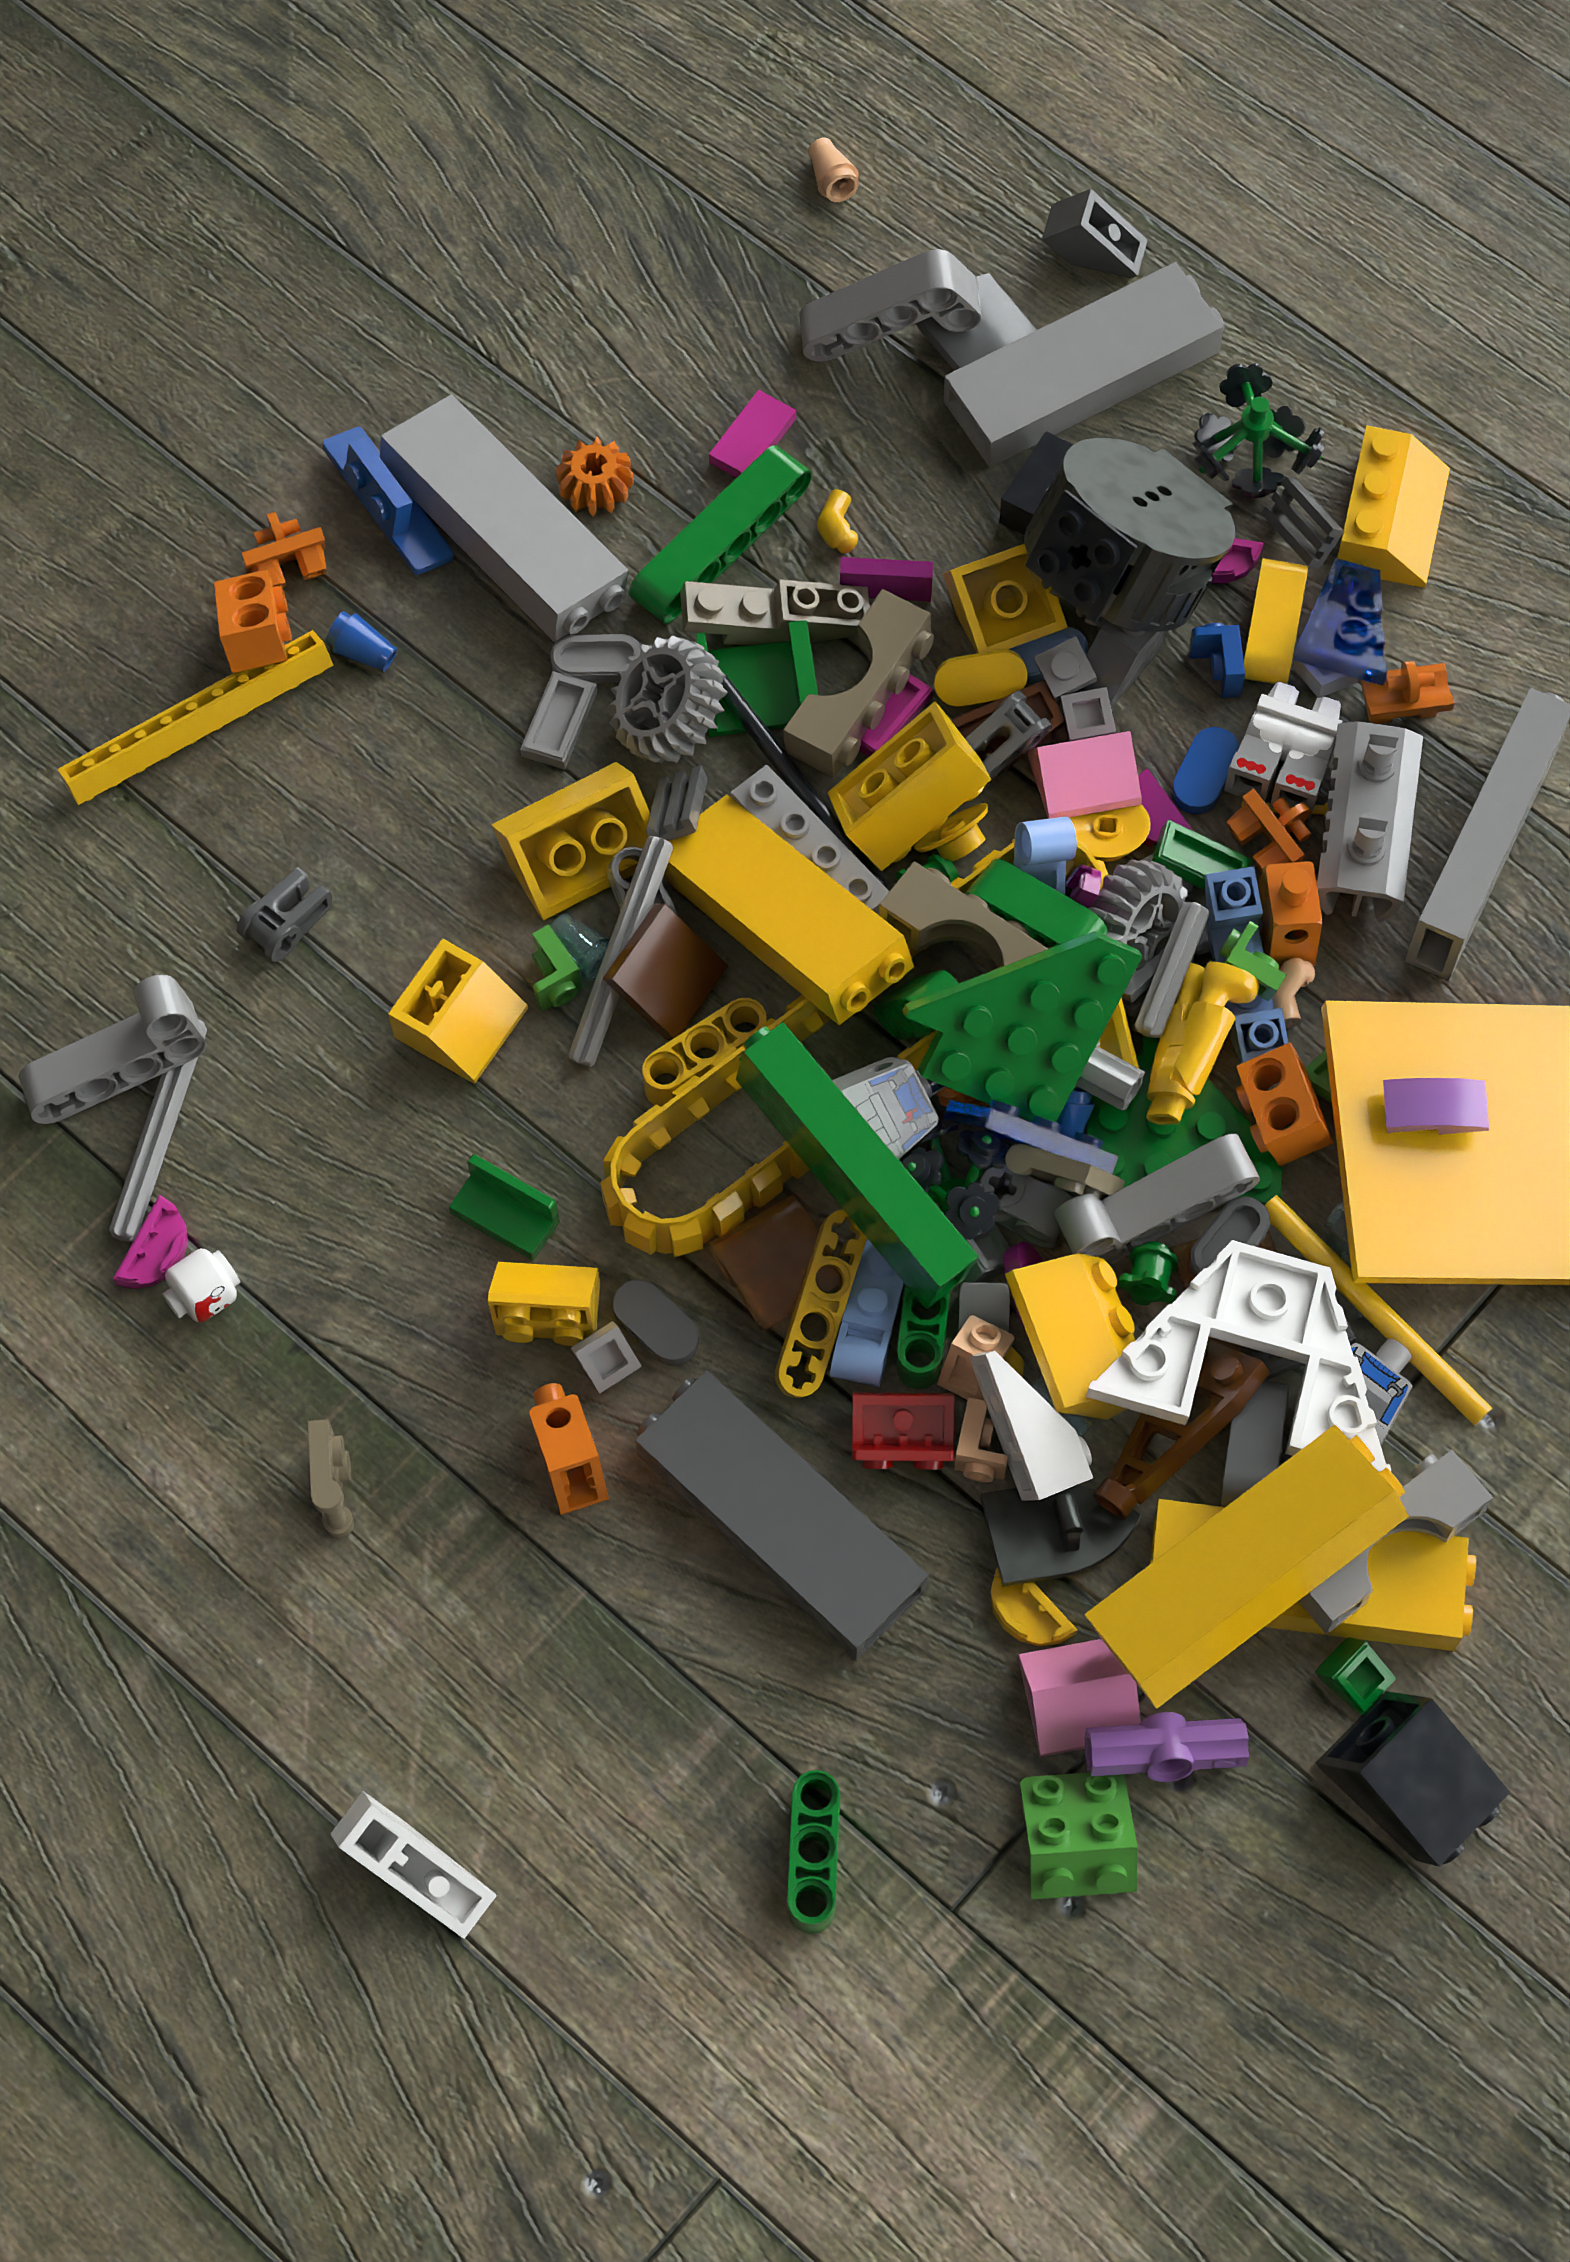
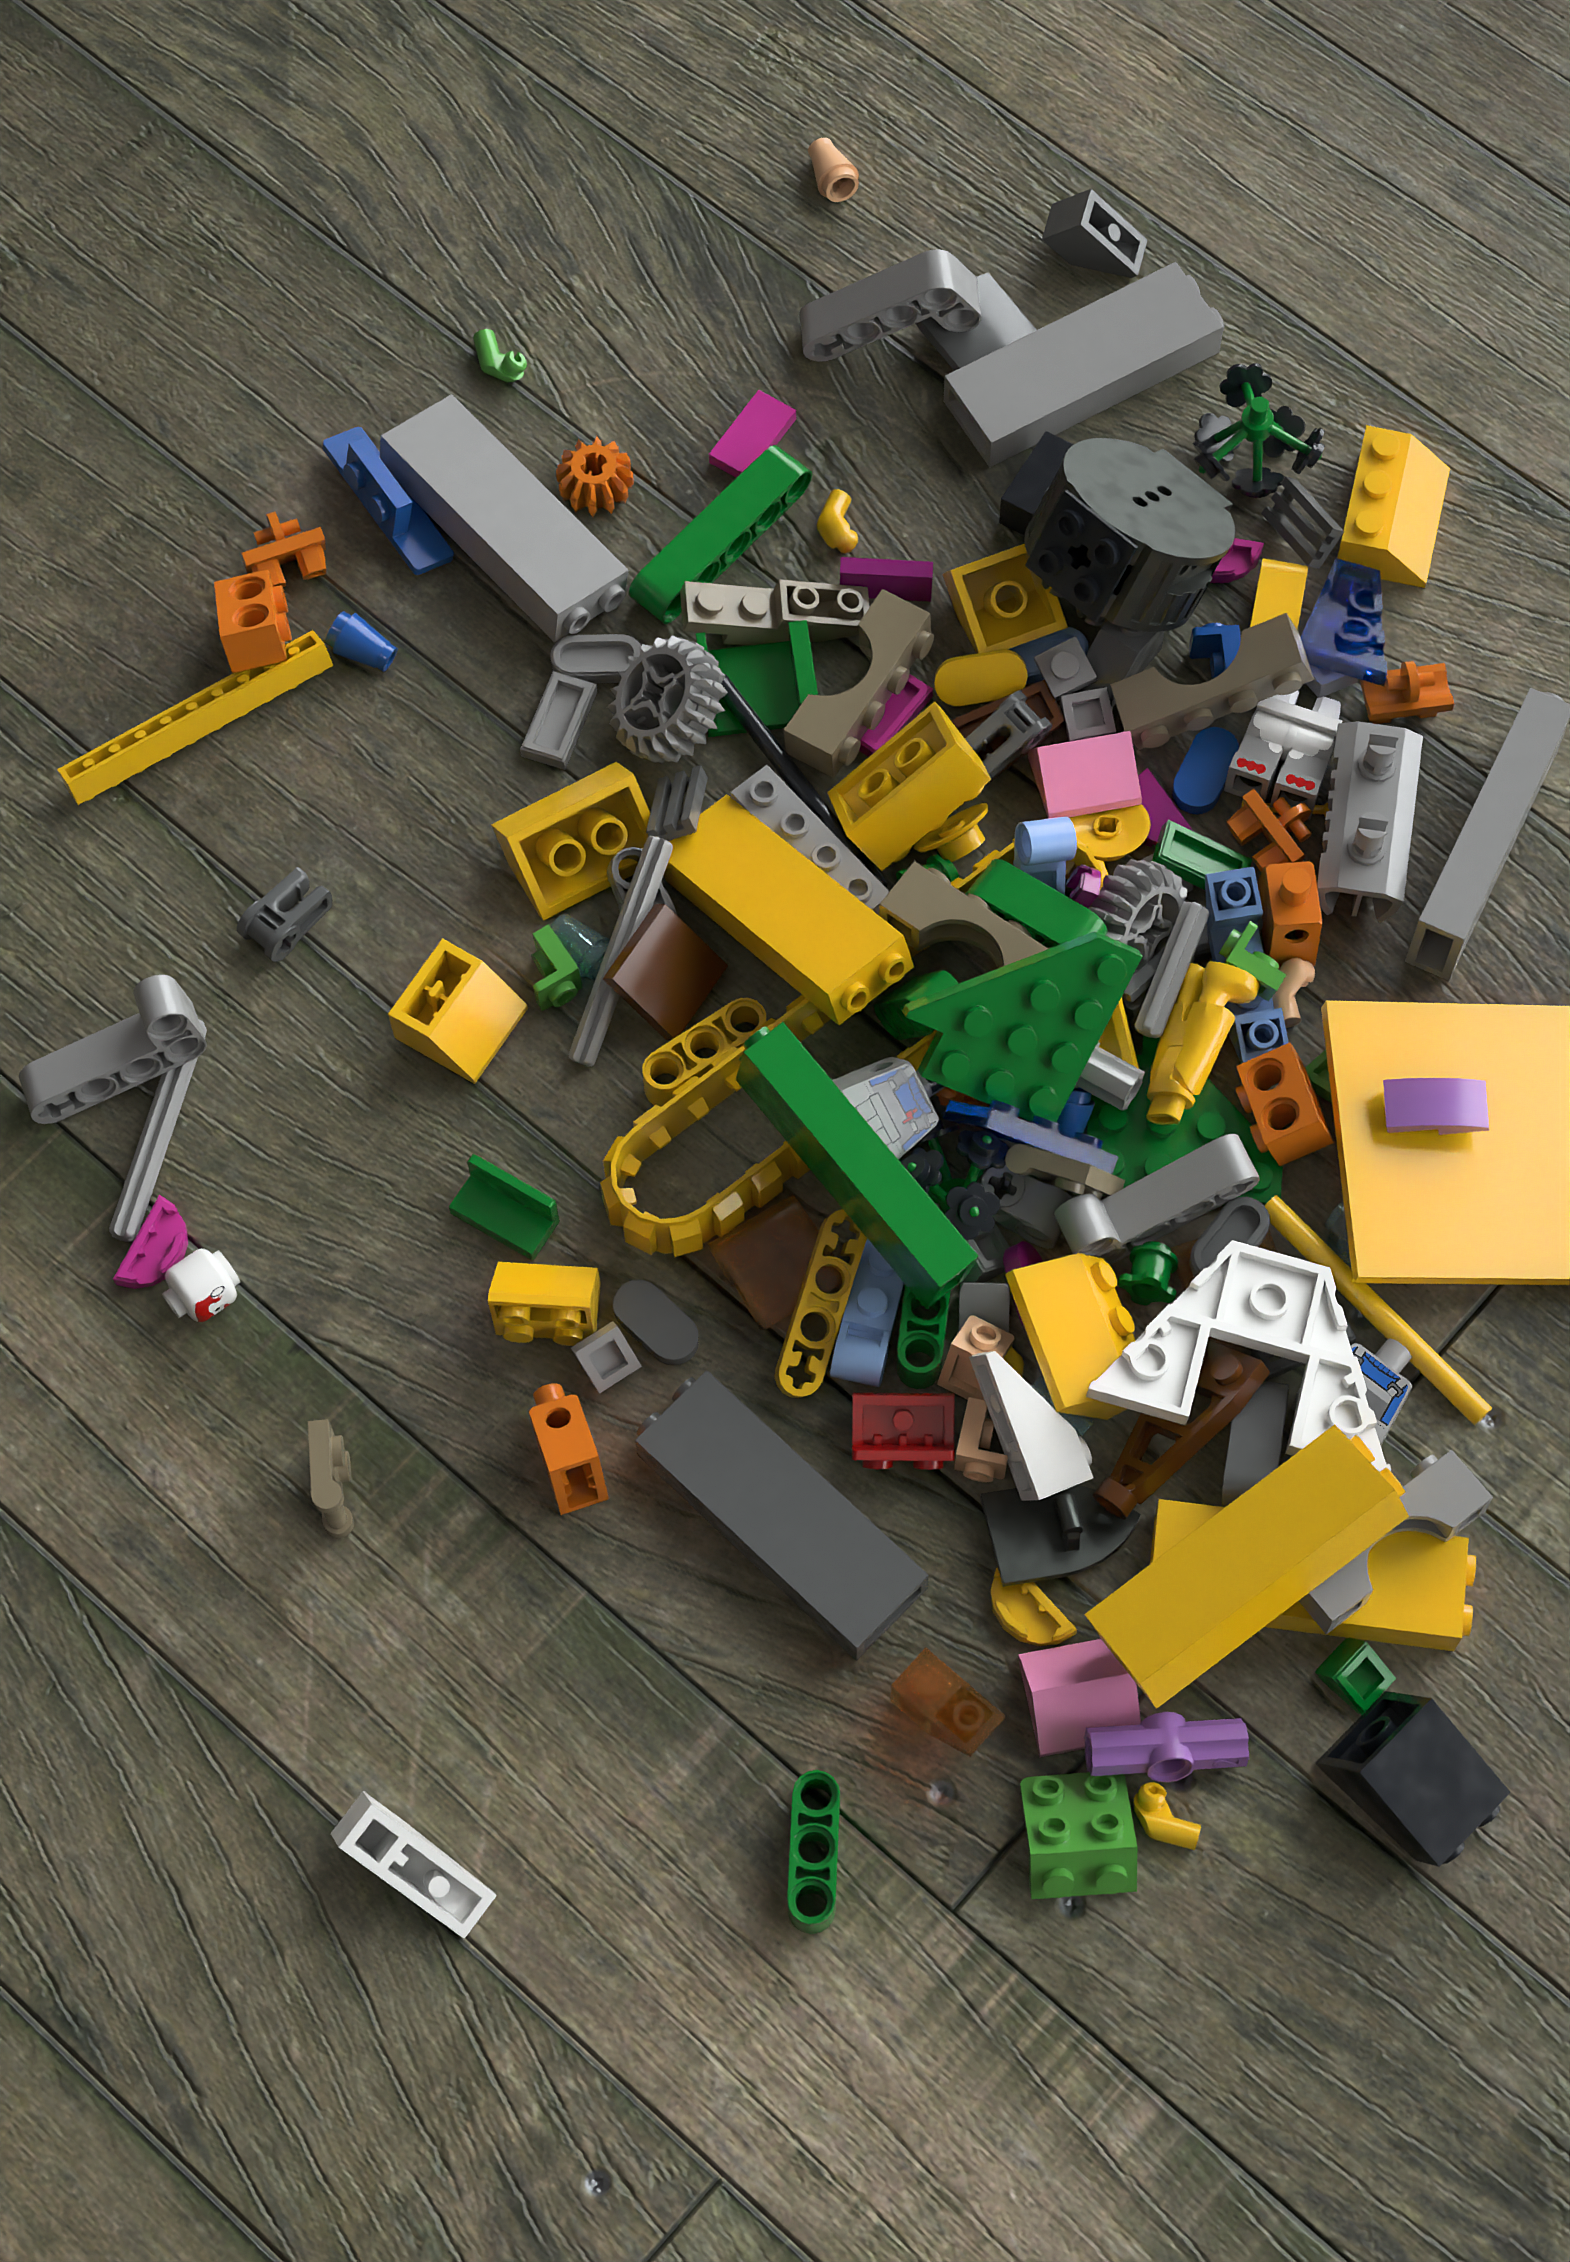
none -> bright green arm [473,329,527,383]
none -> clear orange slope [890,1647,1005,1757]
none -> dark tan arch [1110,613,1314,750]
none -> yellow arm [1134,1782,1201,1851]

